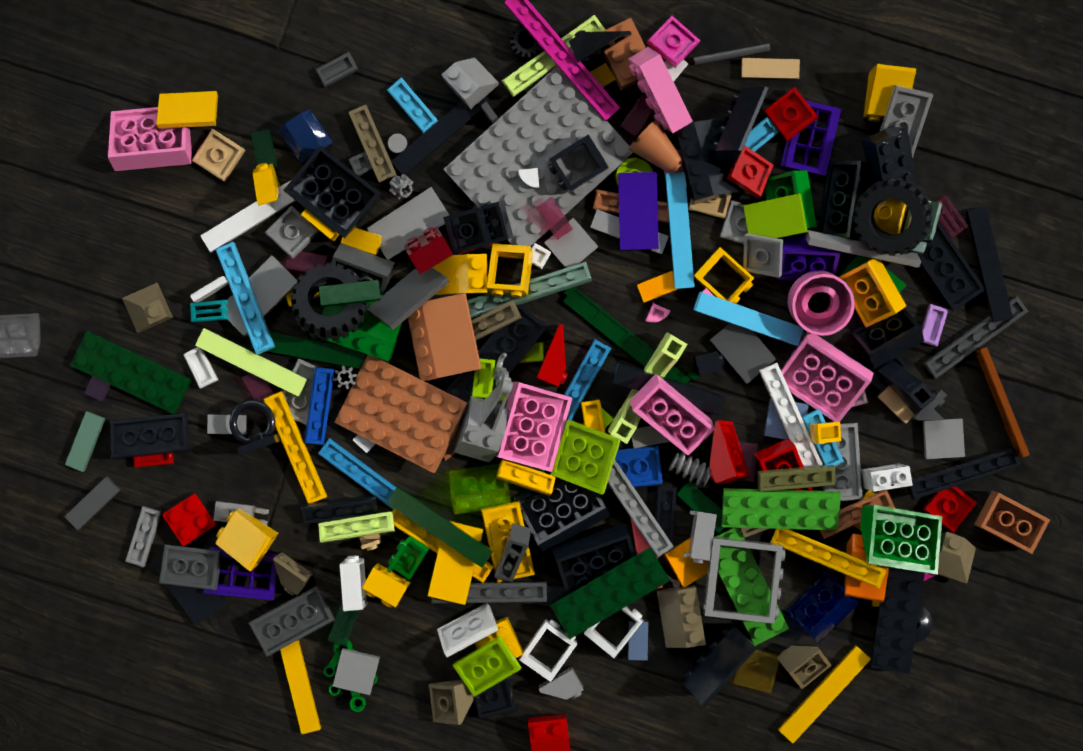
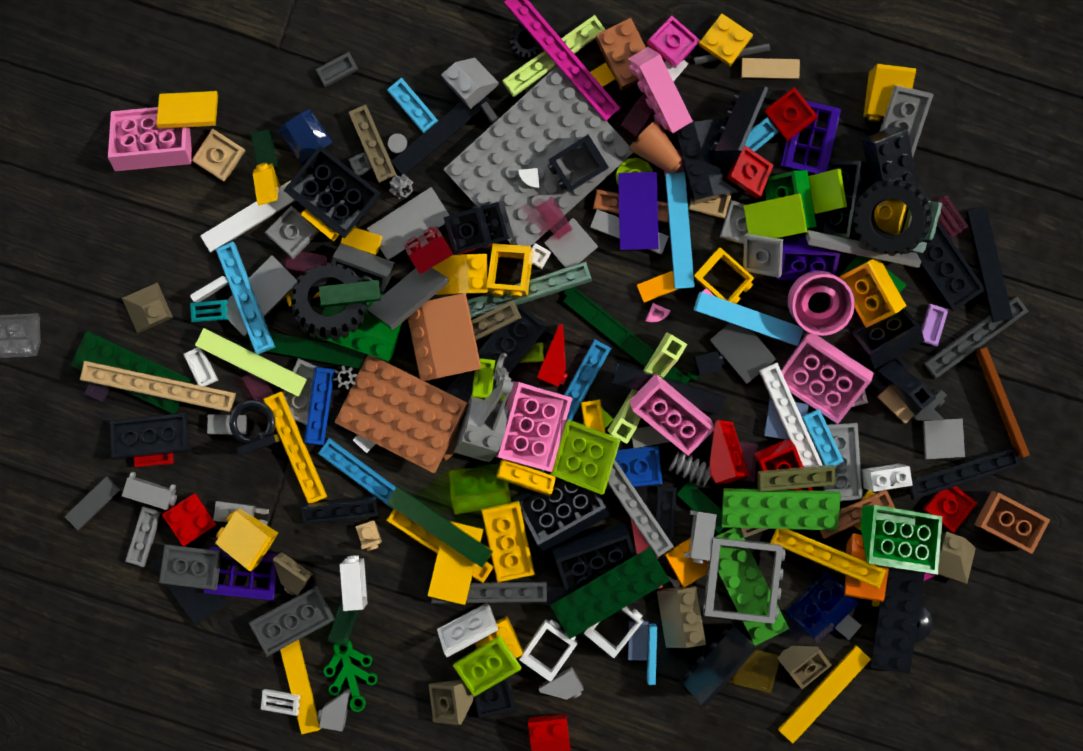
sand green tile [65,411,106,472] -> none
yellowish green tile [318,512,395,543] -> none
light grey tile [333,648,380,695] -> none
yellow brick [362,563,410,607] -> none
green bracket [387,536,429,580] -> none
dark grey slope [494,523,531,582] -> none
black slope [569,30,632,62] -> none
yellow slope [810,422,841,444] -> none
none -> tan tile [80,361,236,412]
none -> light grey brick [122,472,177,510]
none -> white tile [261,689,301,716]
none -> light grey slope [317,689,351,731]
none -> medium azure tile [647,624,657,685]
none -> yellow plate [699,14,753,66]
none -> lime tile [808,169,847,214]
none -> dark grey tile [833,612,862,640]

